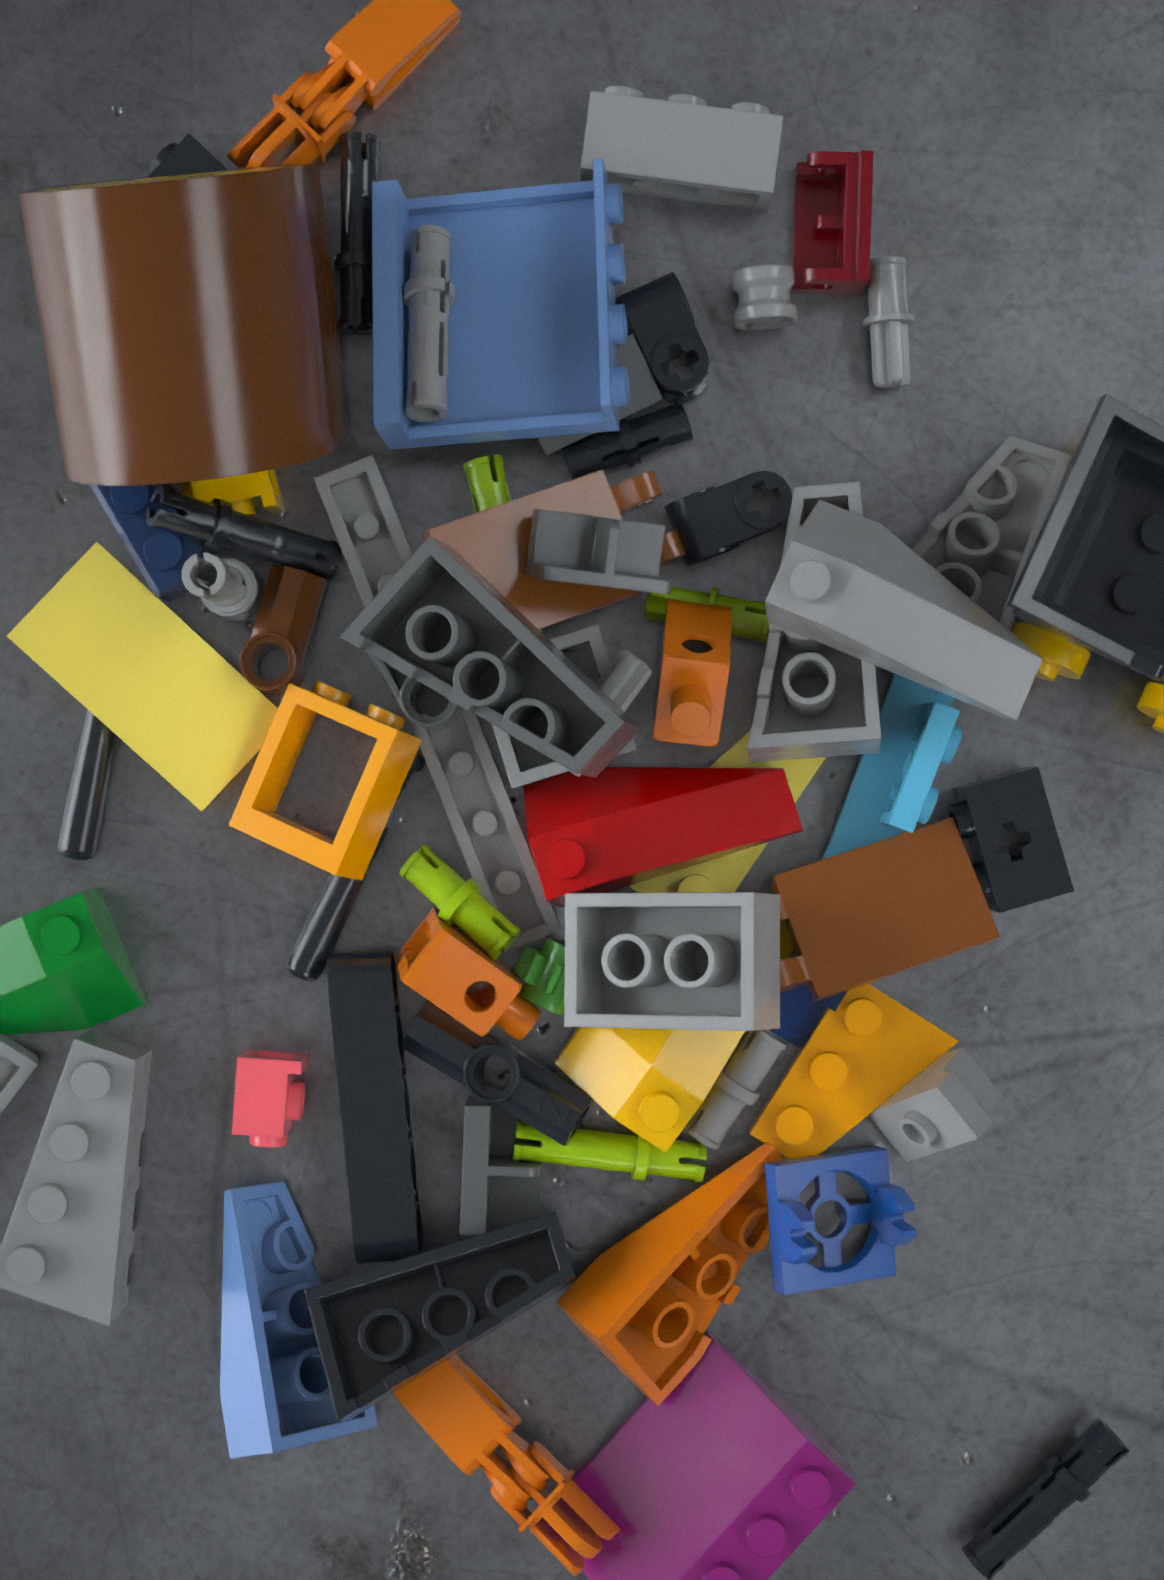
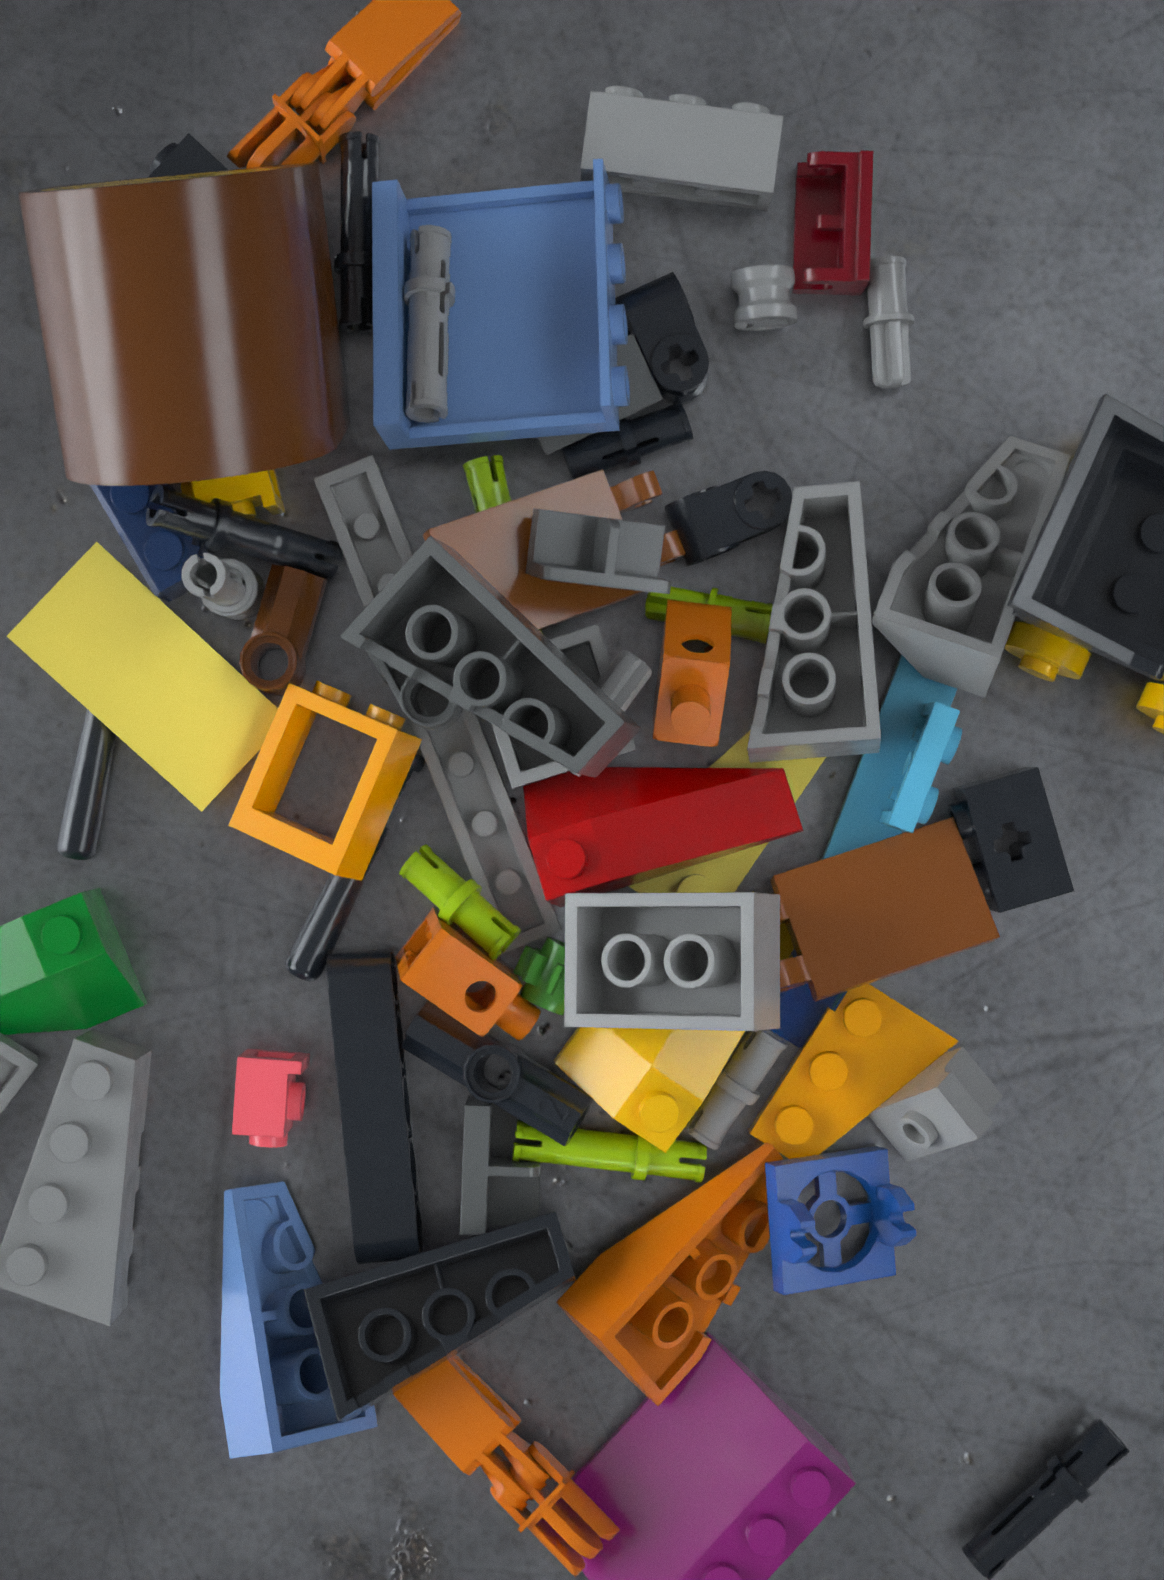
light grey wedge [765,500,1043,723] -> none

